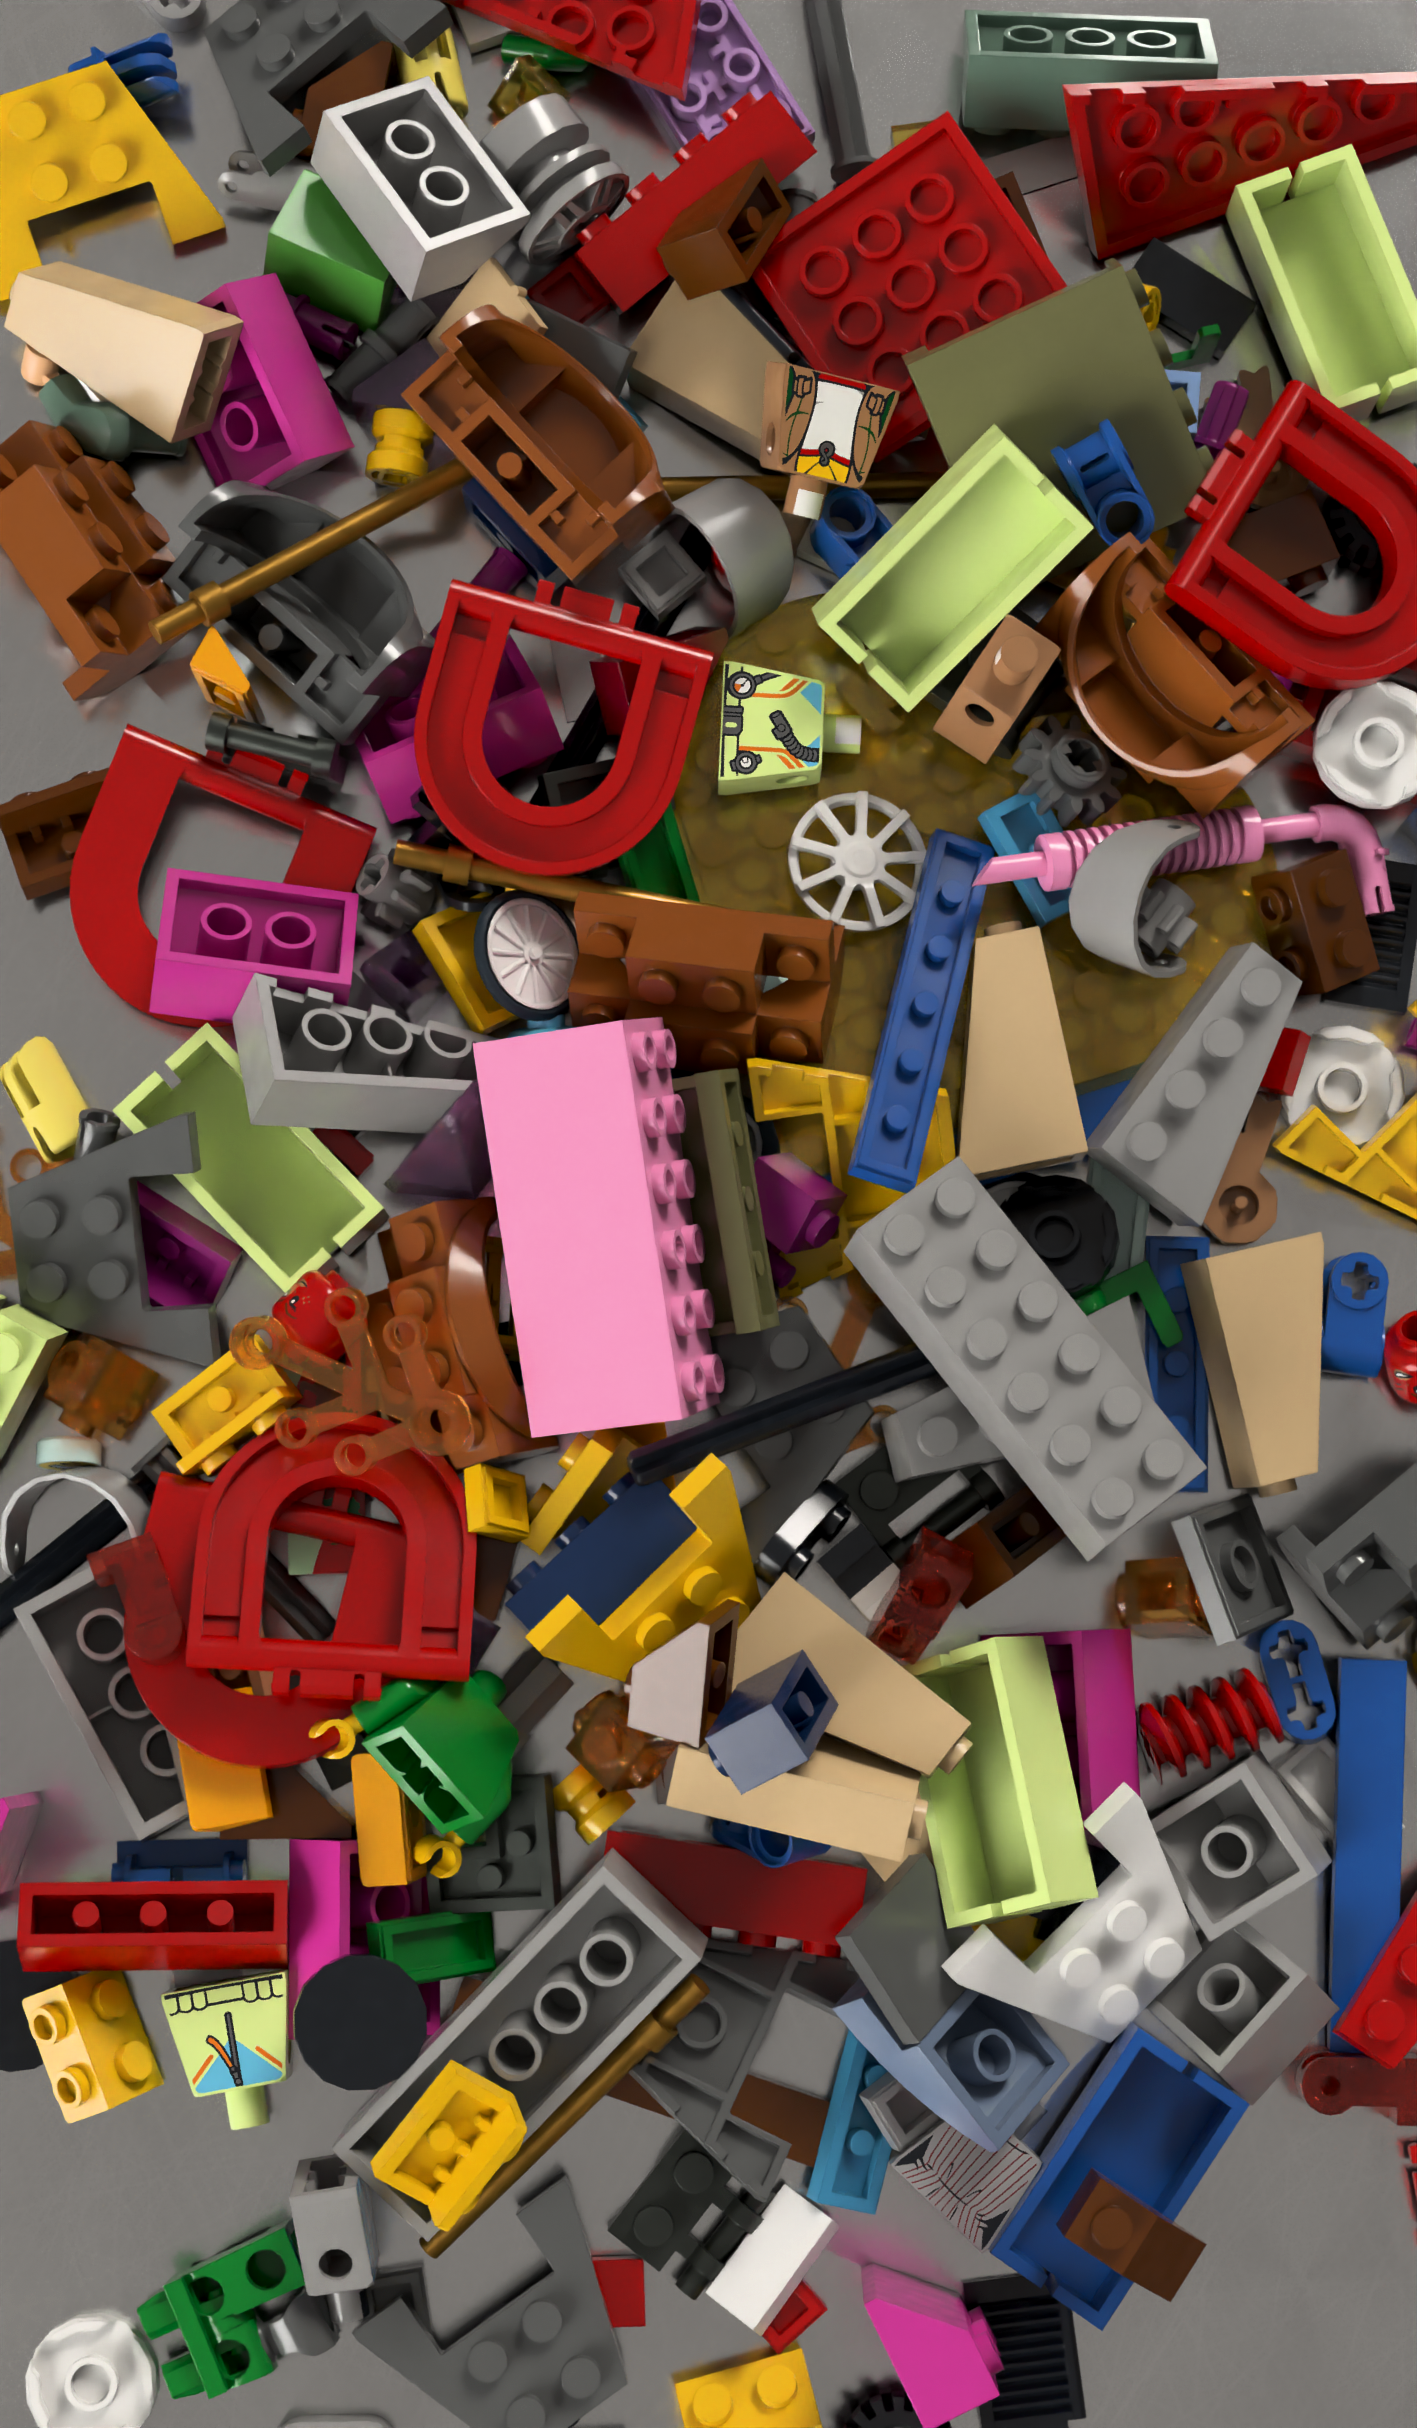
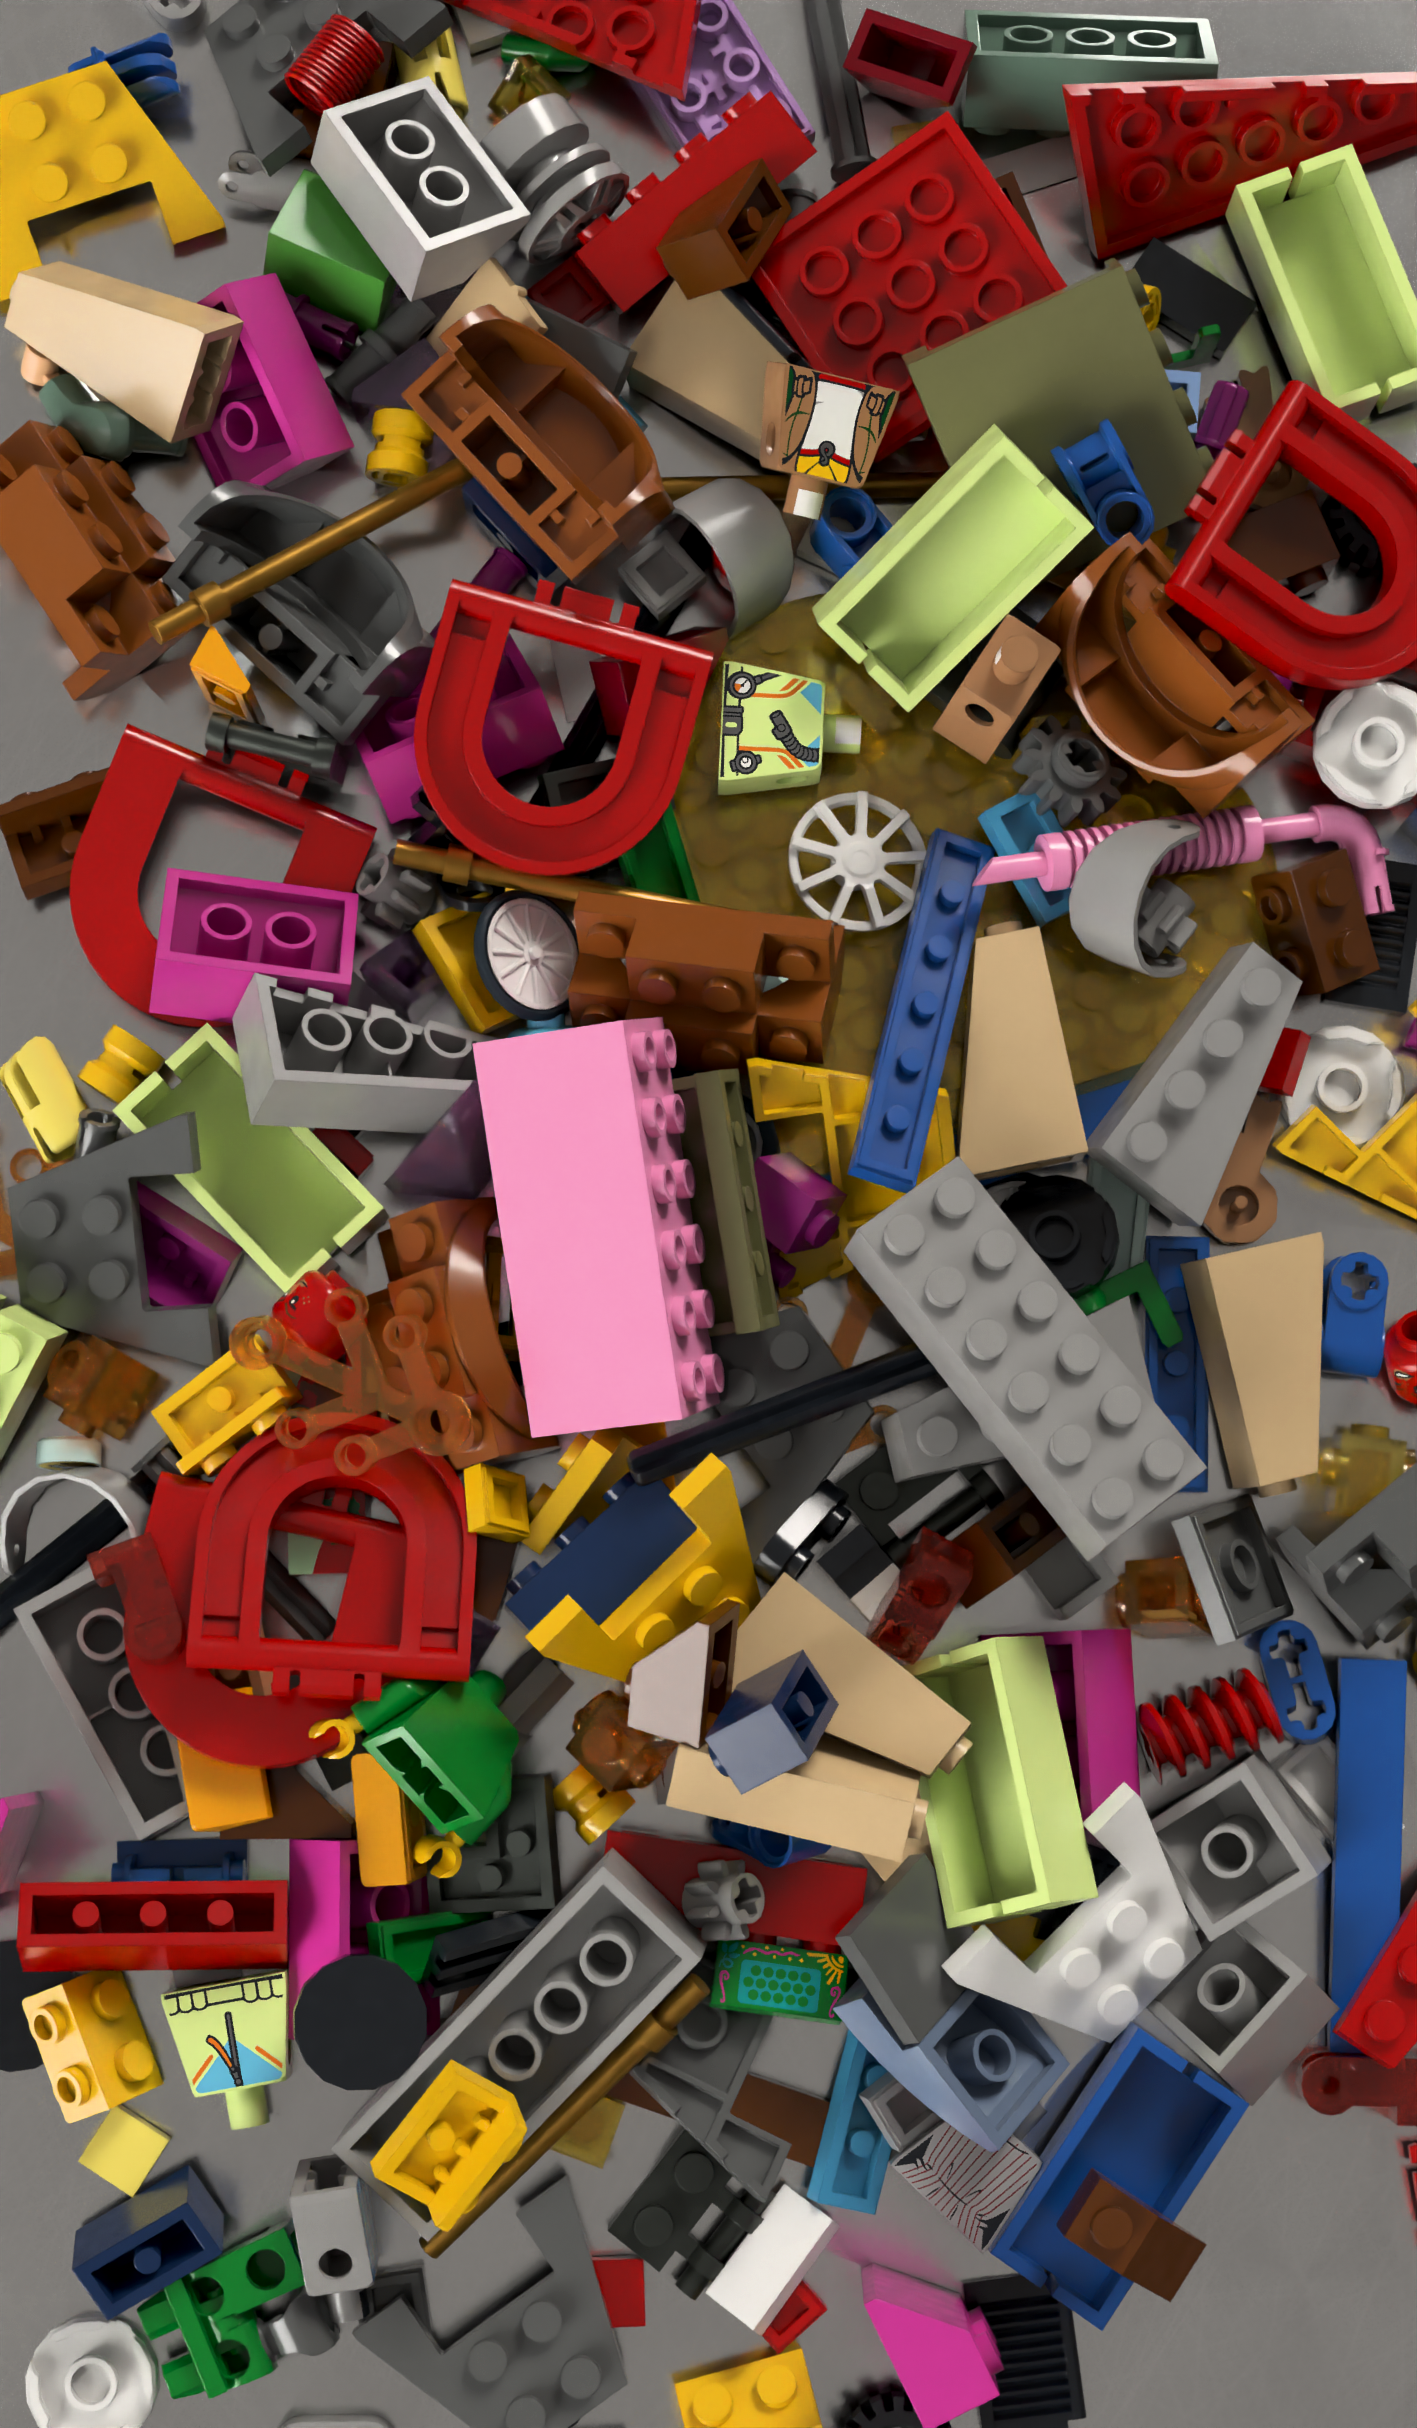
none -> dark blue brick [72,2165,224,2321]
none -> yellow wheel [77,1024,166,1105]
none -> light yellow tile [78,2104,172,2198]
none -> red piece [284,14,385,117]
none -> black tile [420,1909,551,1998]
none -> clear yellow plate [550,2095,626,2169]
none -> light grey gear [682,1860,765,1941]
none -> tile [709,1940,849,2025]
none -> dark red slope [842,8,977,109]
none -> light grey panel [1023,1536,1120,1621]
none -> clear yellow brick [1317,1424,1417,1517]

